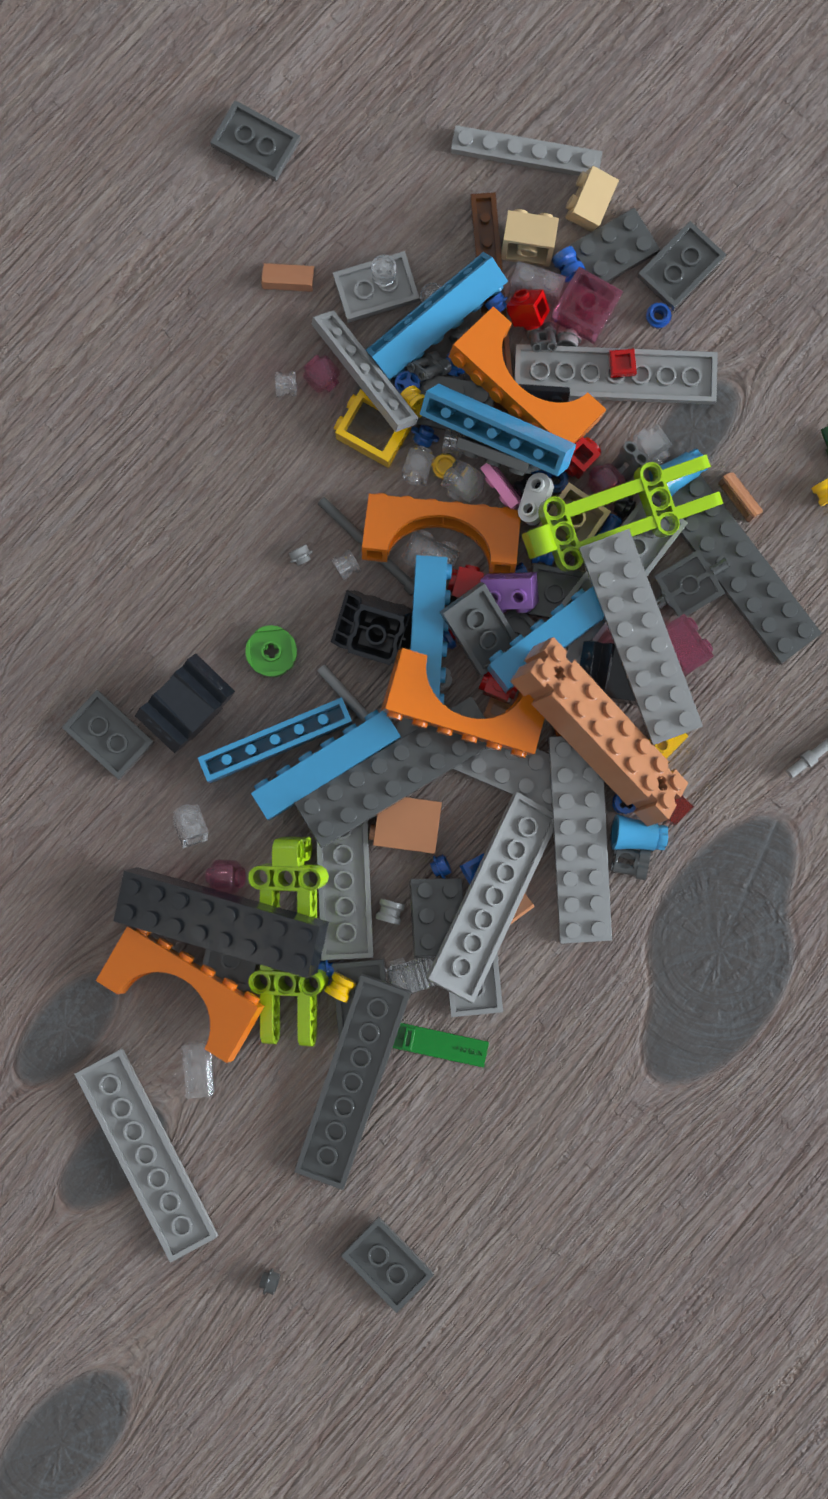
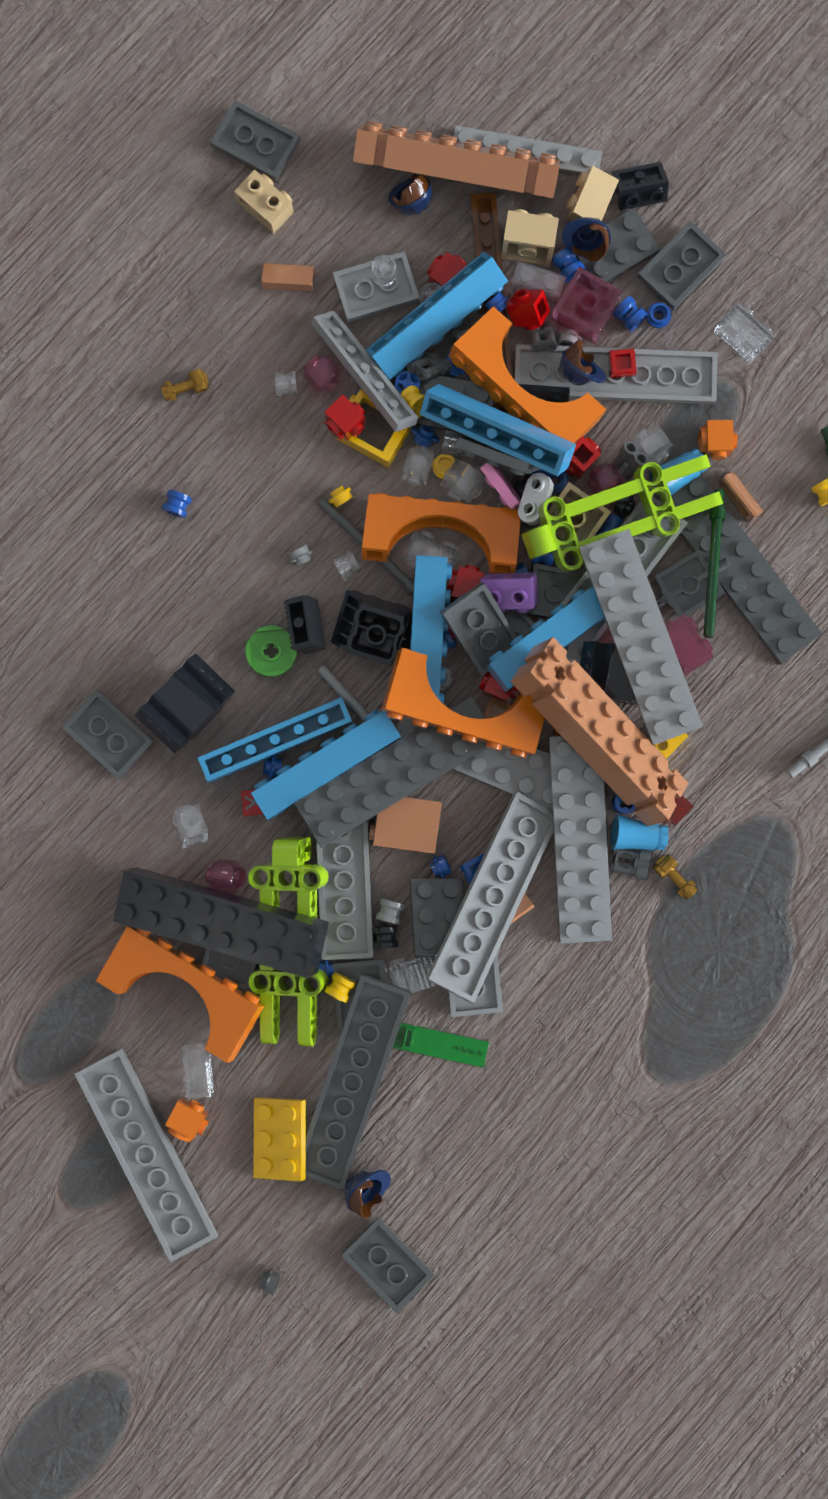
none -> pearl gold bar [160,369,209,402]
none -> blue wheel [161,489,192,519]
none -> orange brick [165,1098,209,1142]
none -> tan brick [234,169,294,234]
none -> red tile [241,789,264,817]
none -> yellow plate [253,1097,306,1182]
none -> blue plate [263,756,282,781]
none -> black brick [284,595,326,654]
none -> red brick [324,394,365,440]
none -> yellow plate [328,485,353,508]
none -> dark blue piece [345,1170,391,1219]
none -> nougat brick [353,121,560,198]
none -> black wheel [372,926,399,949]
none -> piece [388,174,432,215]
none -> red brick [427,252,467,290]
none -> dark blue piece [560,340,606,386]
none -> dark blue piece [562,217,611,262]
none -> black bracket [612,162,669,211]
none -> blue wheel [612,296,648,332]
none -> pearl gold bar [653,854,698,900]
none -> orange brick [698,420,738,460]
none -> dark green bar [703,489,726,638]
none -> clear brick [714,303,775,365]

